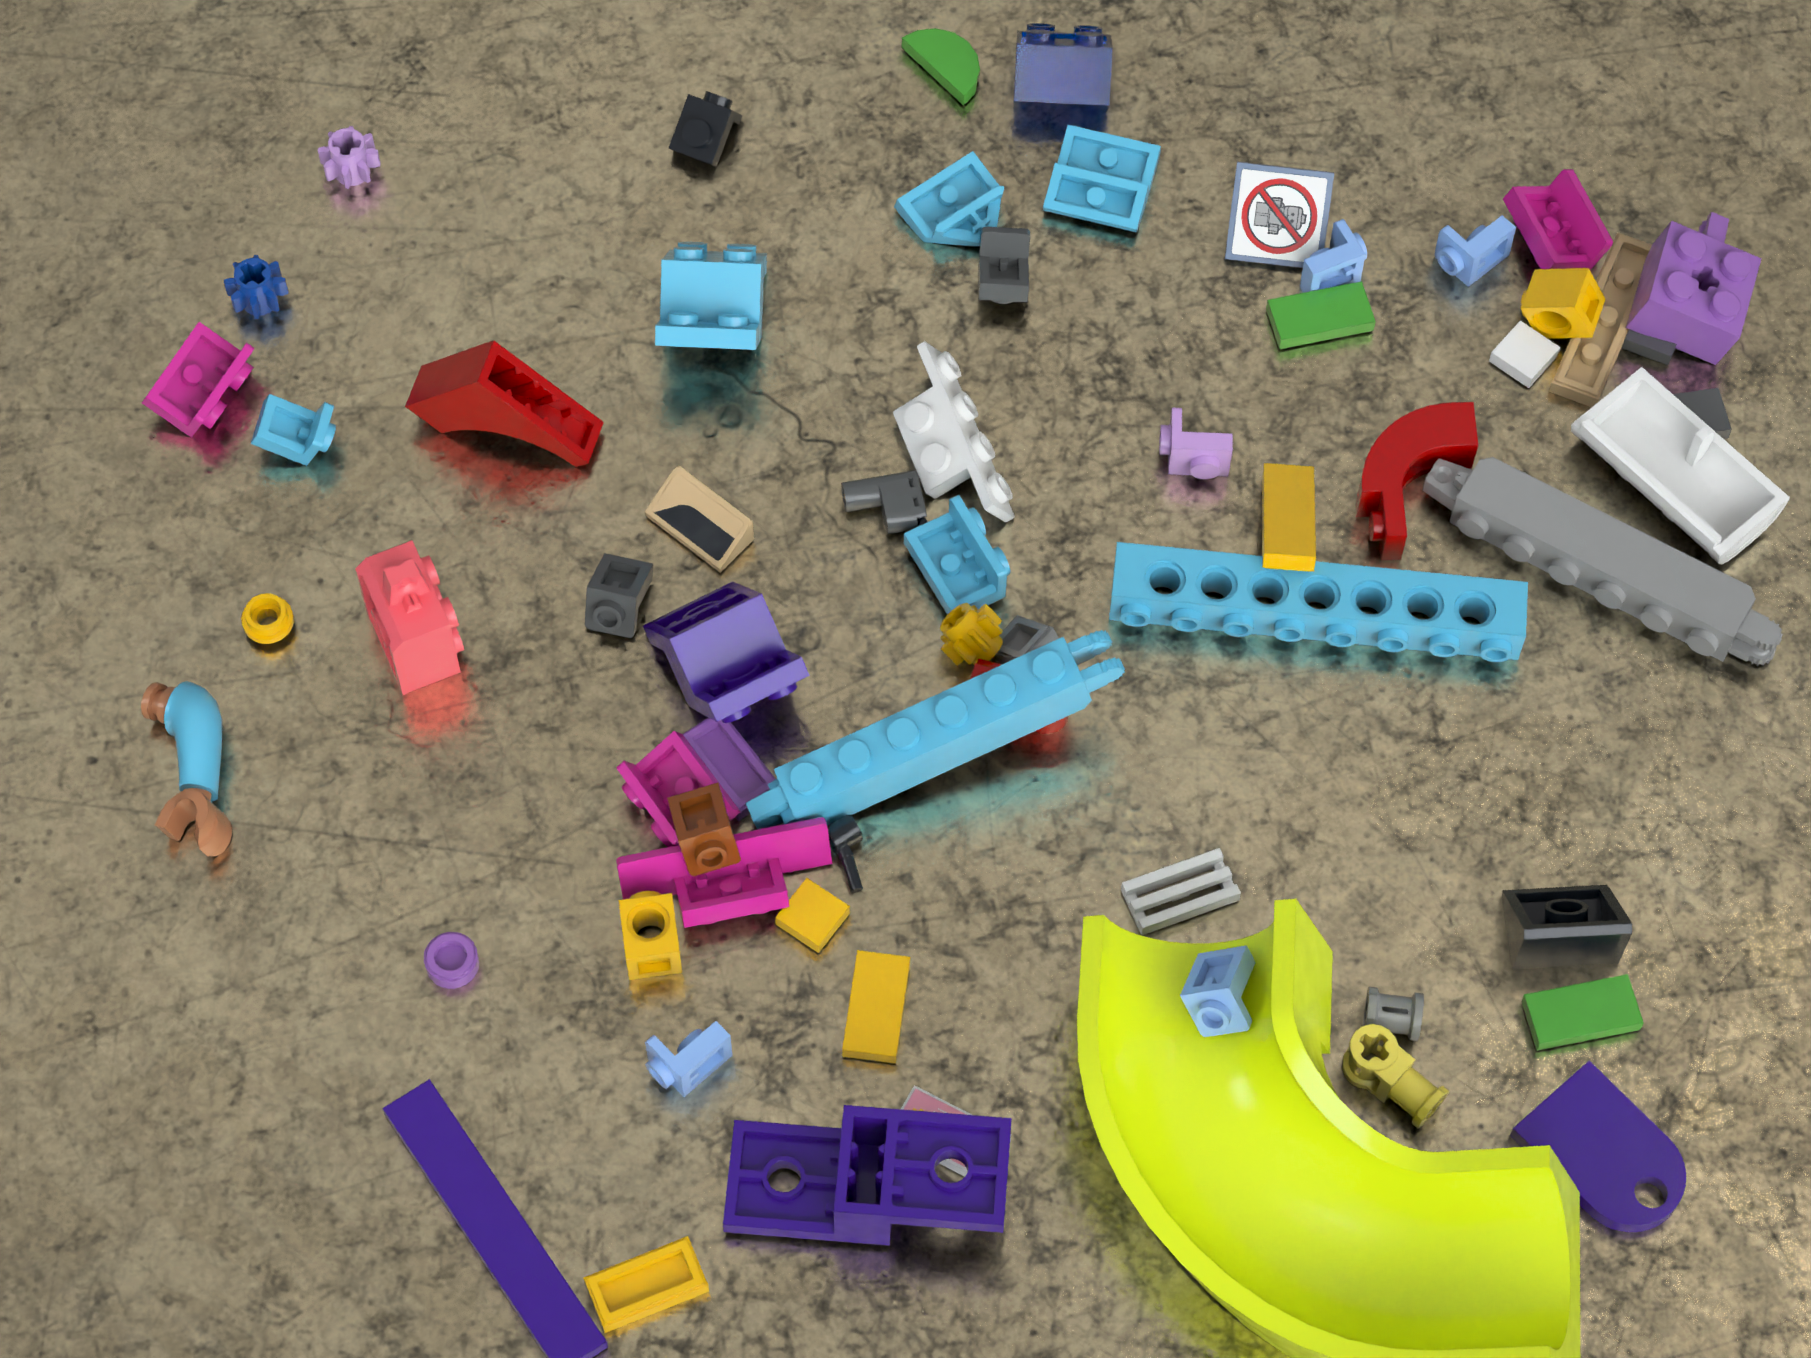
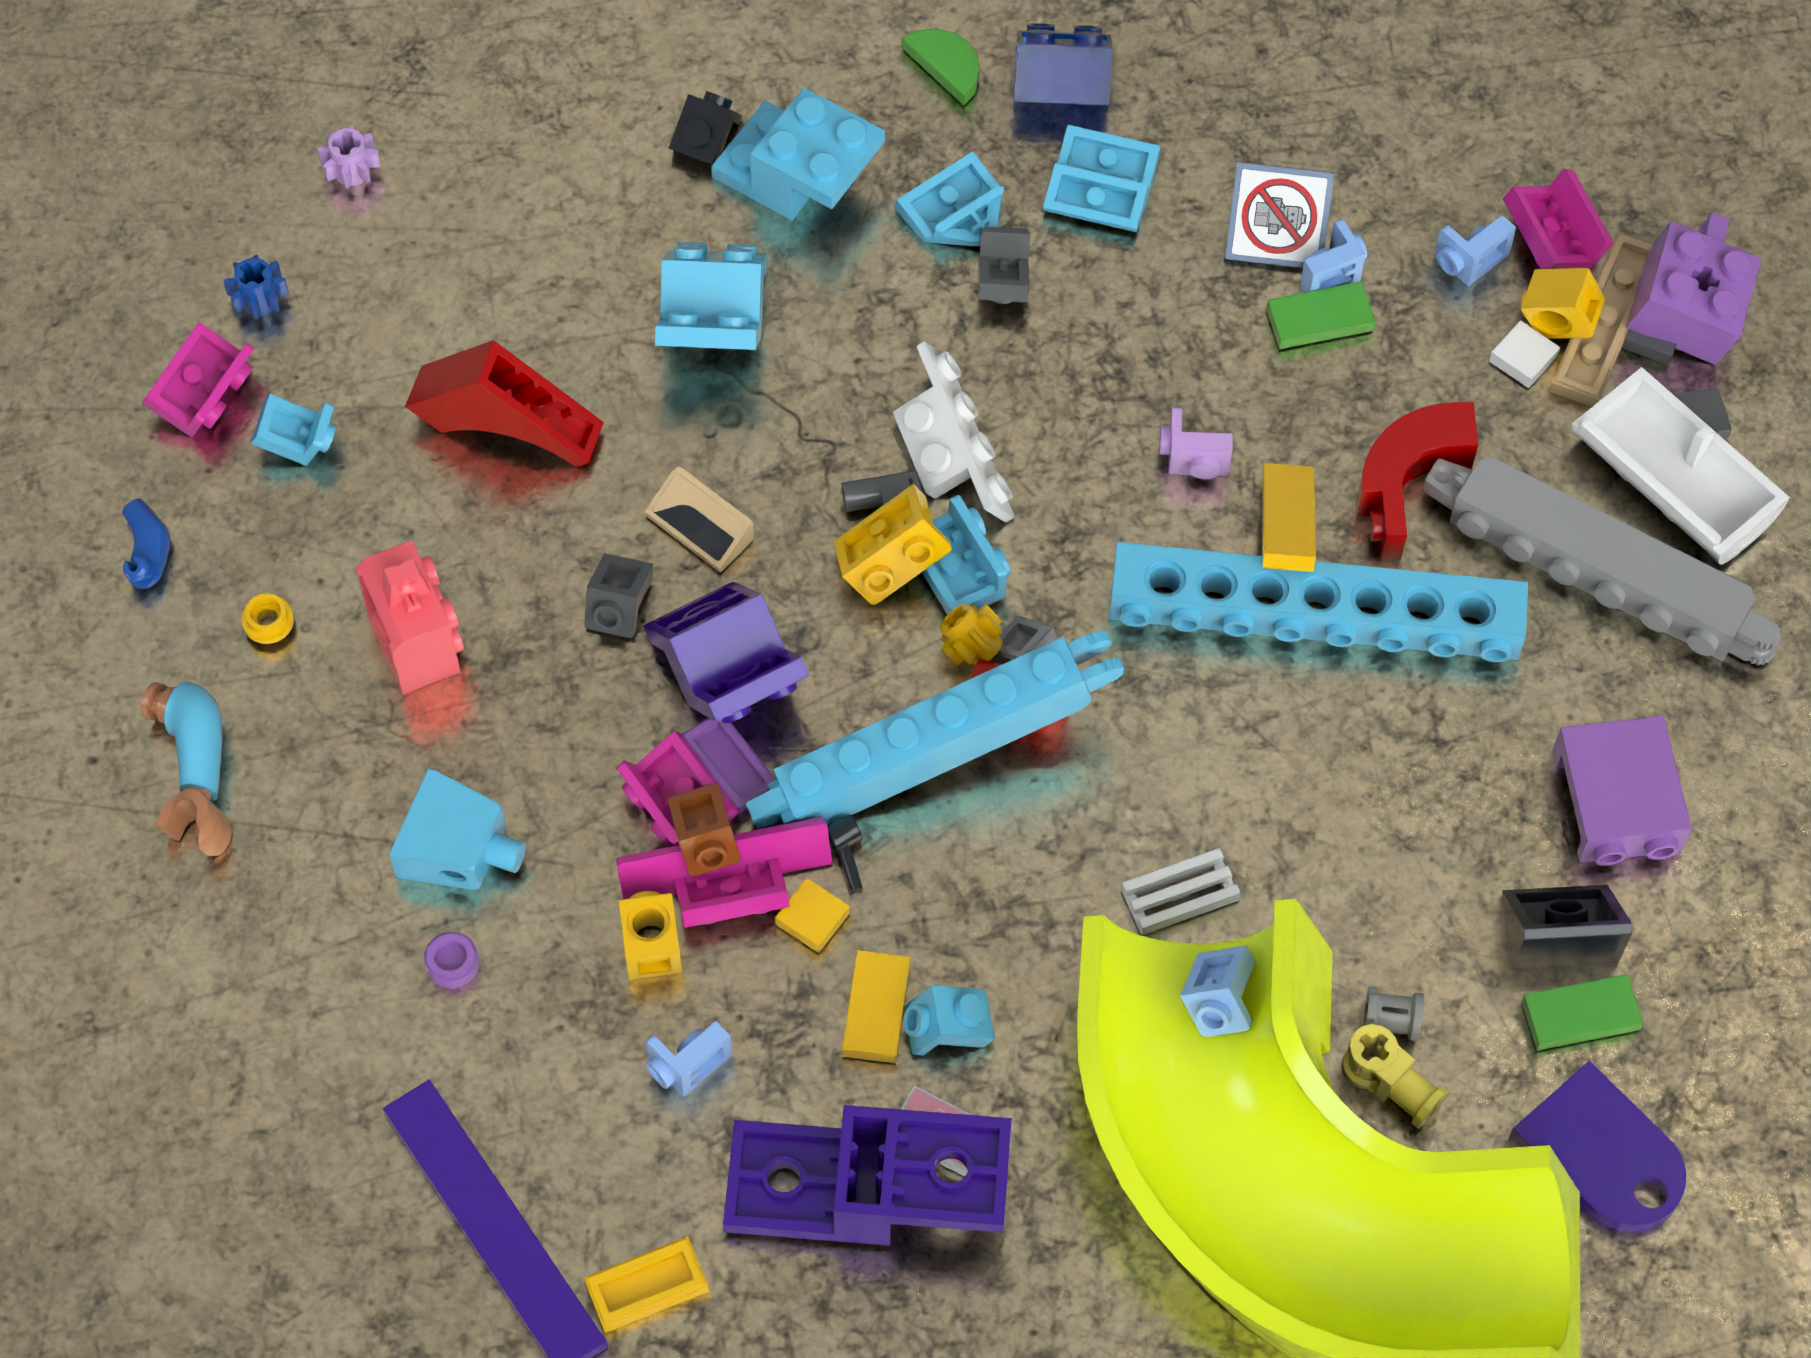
none -> blue arm [122,499,171,589]
none -> medium azure torso [389,768,526,890]
none -> medium azure bracket [711,87,885,221]
none -> yellow bracket [833,484,952,605]
none -> medium azure bracket [904,985,995,1056]
none -> medium lavender panel [1552,715,1692,866]

